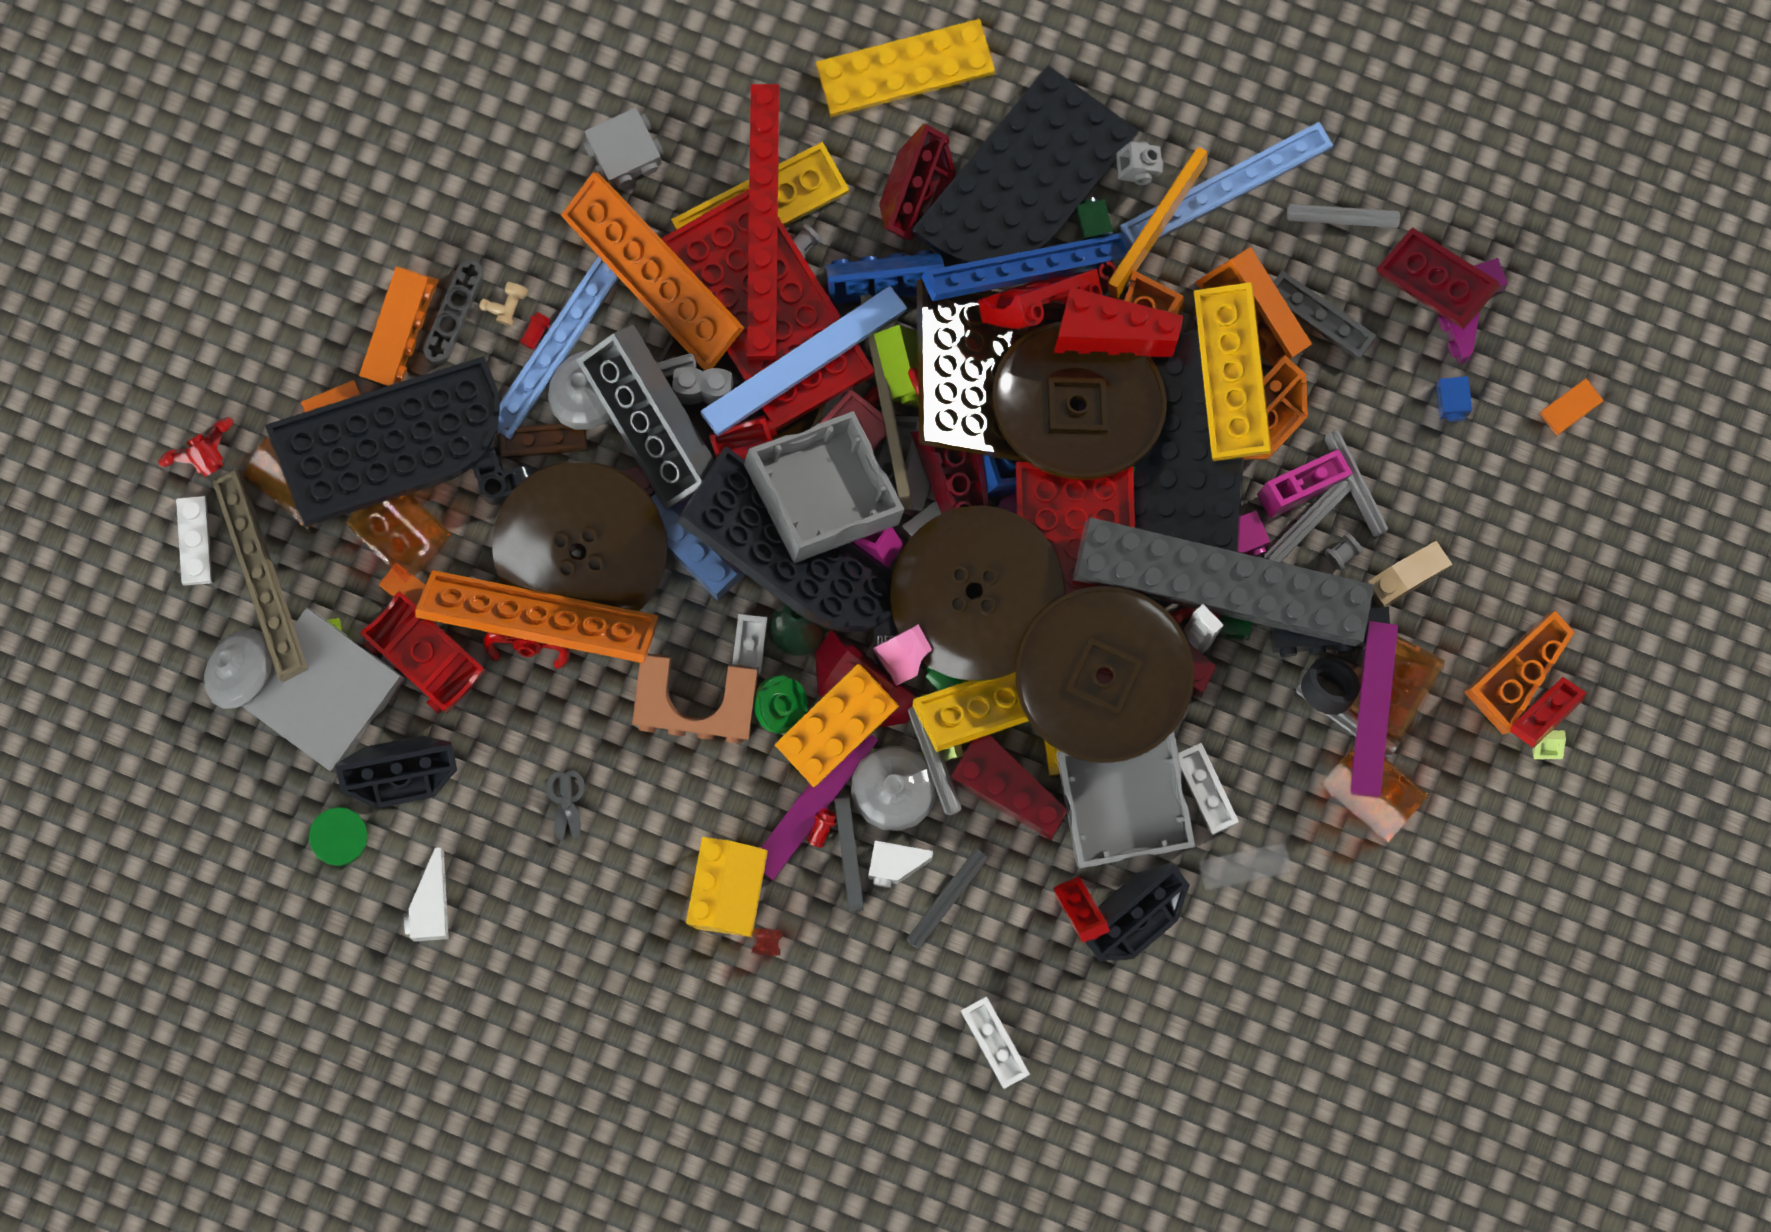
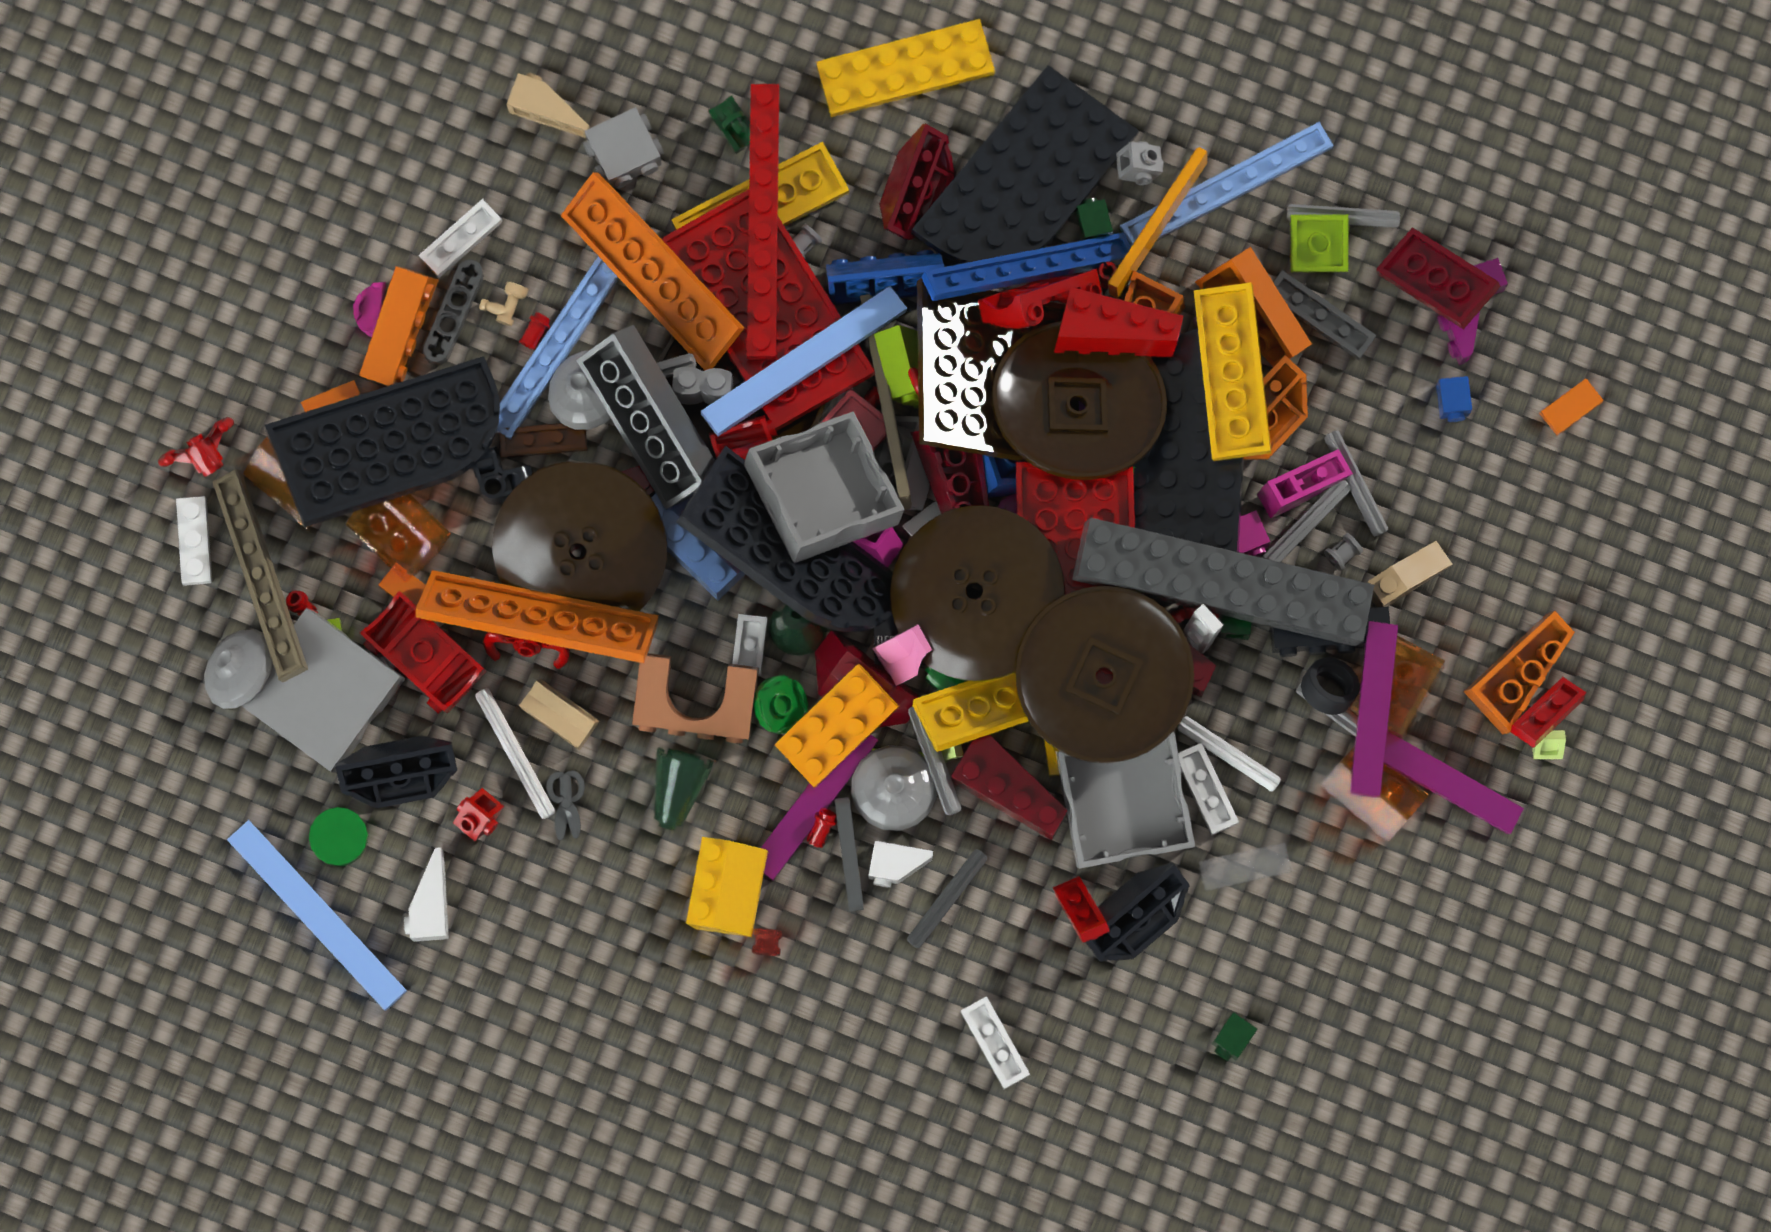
none -> light blue tile [227,820,407,1011]
none -> red pin [286,591,318,616]
none -> dark pink tile [353,282,387,337]
none -> white plate [419,199,502,278]
none -> red brick [453,788,504,841]
none -> white axle [475,688,555,819]
none -> tan slope [507,73,590,138]
none -> tan piece [519,679,600,750]
none -> clear green cone [654,747,714,831]
none -> dark green hips [708,95,750,154]
none -> white axle [1178,716,1281,791]
none -> dark green brick [1212,1012,1258,1061]
none -> lime tile [1290,214,1349,272]
none -> magenta tile [1384,731,1524,835]

